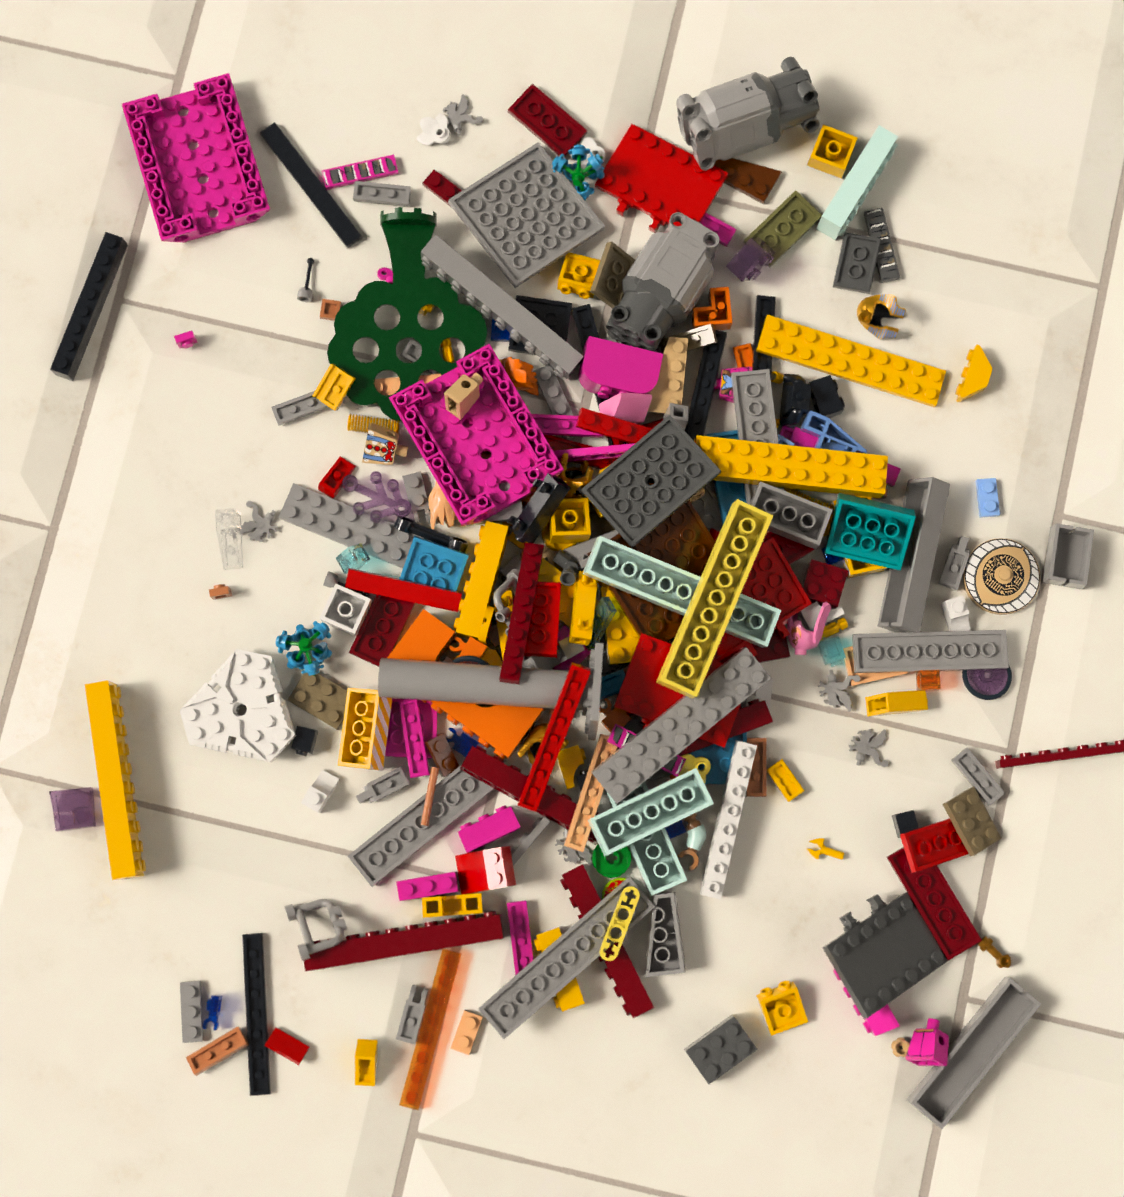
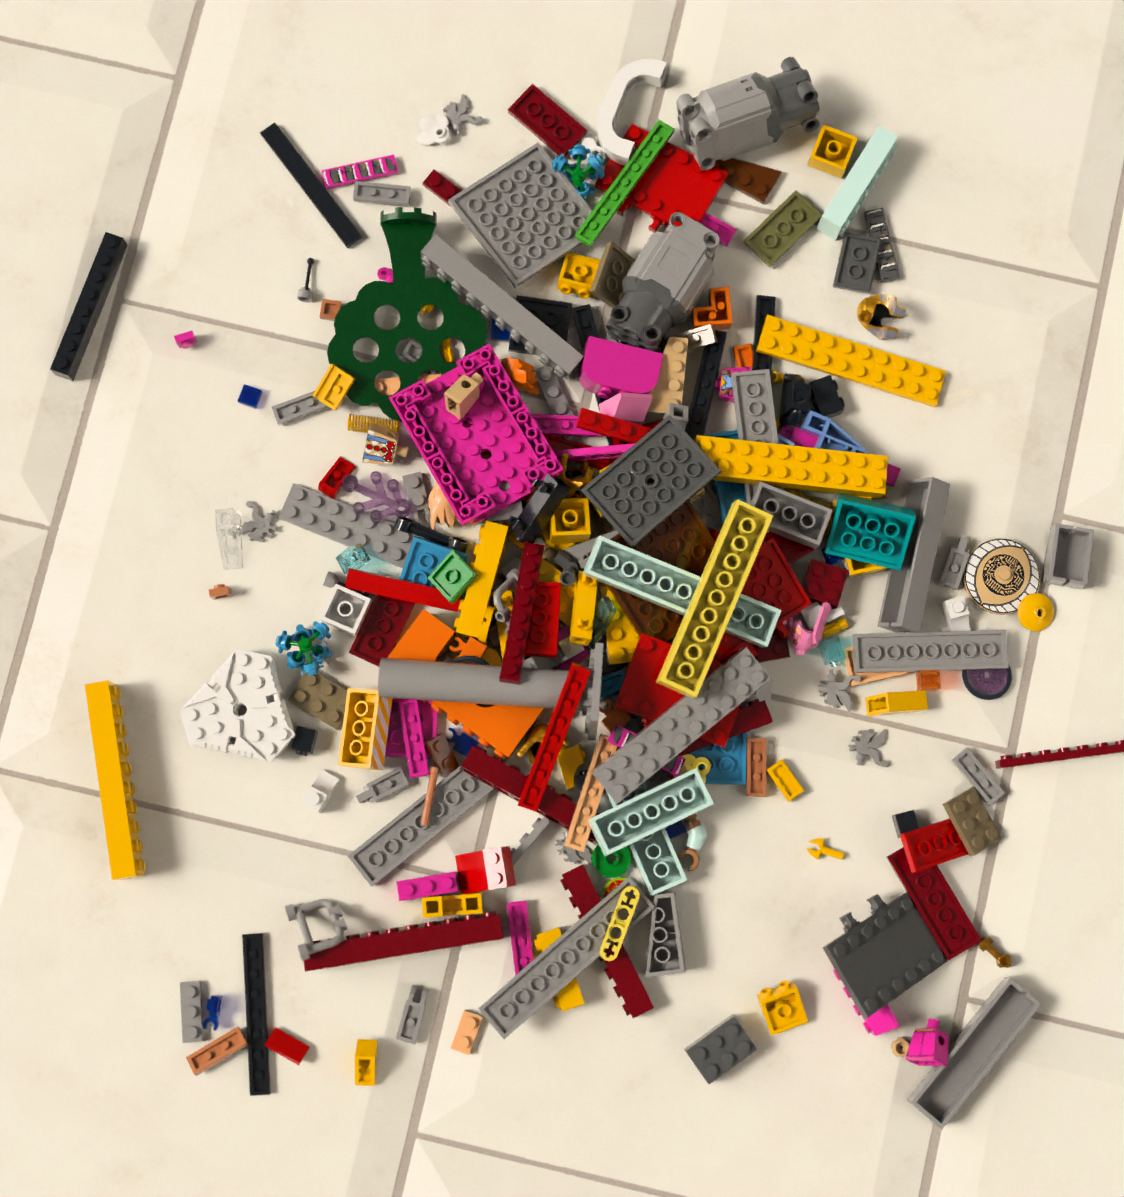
clear purple plate [49,787,96,832] -> none
dark pink slope [122,73,270,243] -> none
clear orange plate [399,949,462,1110] -> none
dark pink slope [458,805,521,853] -> none
white brick [700,740,757,899] -> none
clear purple brick [726,237,775,282] -> none
yellow slope [955,344,993,402] -> none
light blue plate [975,478,1000,518] -> none
none -> clear blue plate [237,384,263,409]
none -> tile [428,549,479,604]
none -> bright green plate [575,120,675,248]
none -> white arch [597,59,667,166]
none -> yellow dish [1018,593,1054,631]

